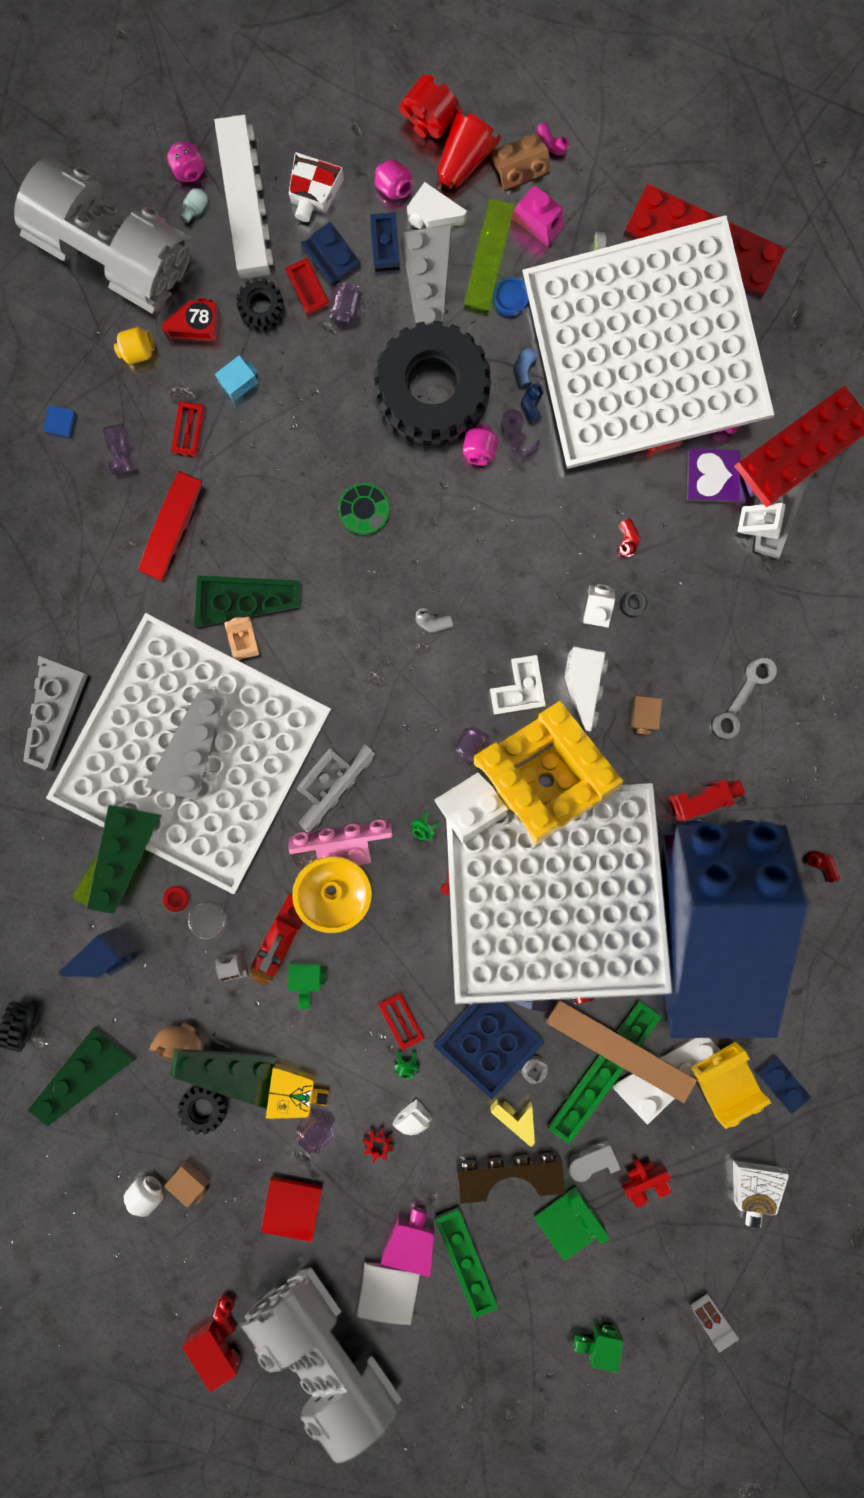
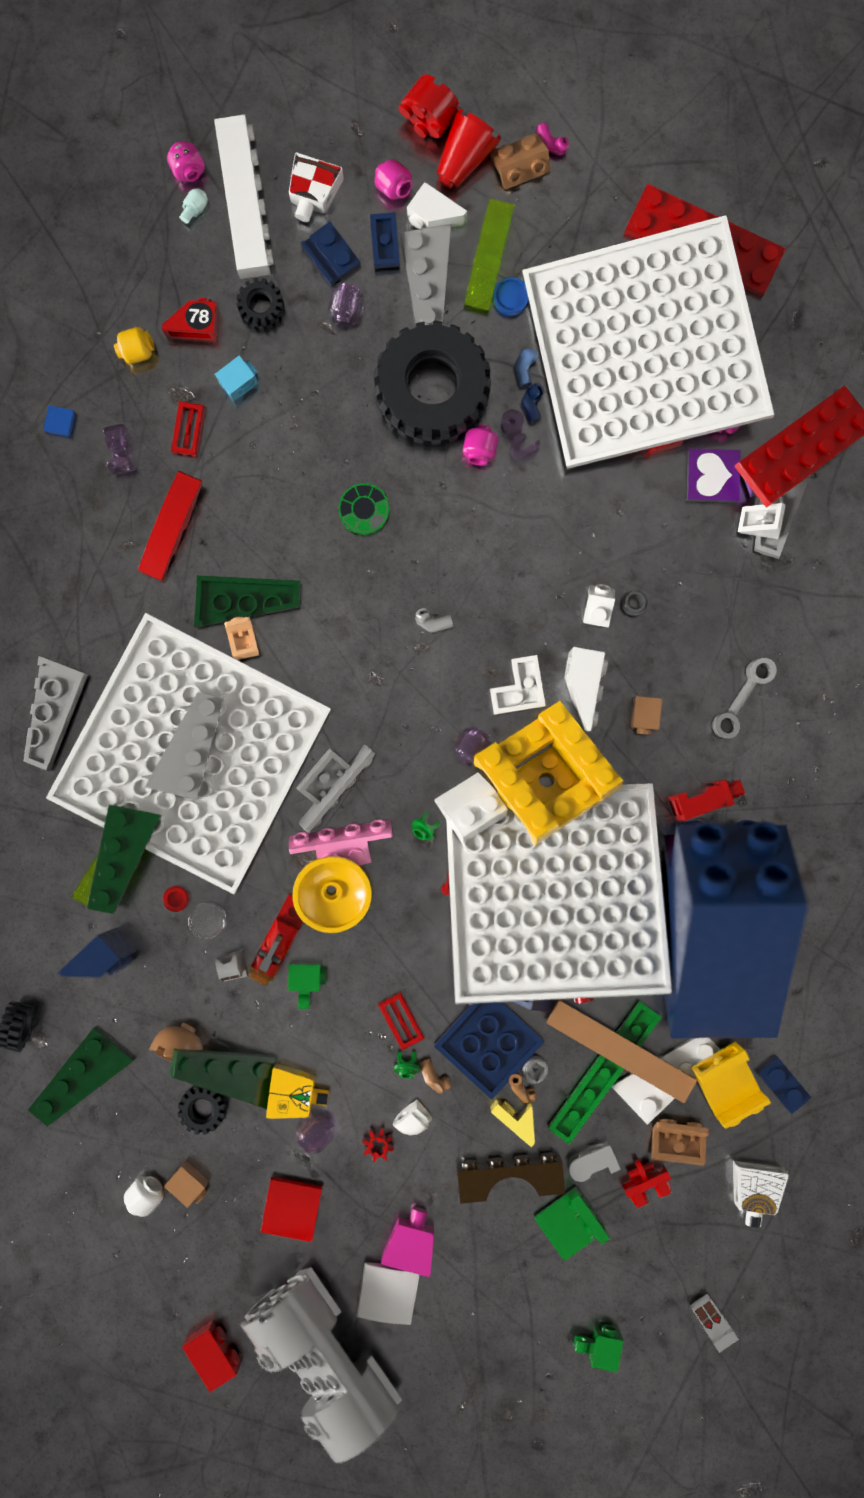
light grey cylinder [14,155,192,314] -> none
red arm [213,1296,237,1337] -> none
red tile [285,257,330,316] -> none
green plate [435,1207,498,1318] -> none
dark pink torso [511,185,564,247] -> none
light grey tile [594,231,607,251] -> none
red arm [619,518,641,557] -> none
red arm [807,851,841,883] -> none
none -> medium nougat arm [419,1059,452,1094]
none -> medium nougat arm [509,1074,537,1104]
none -> medium nougat bracket [651,1119,709,1166]

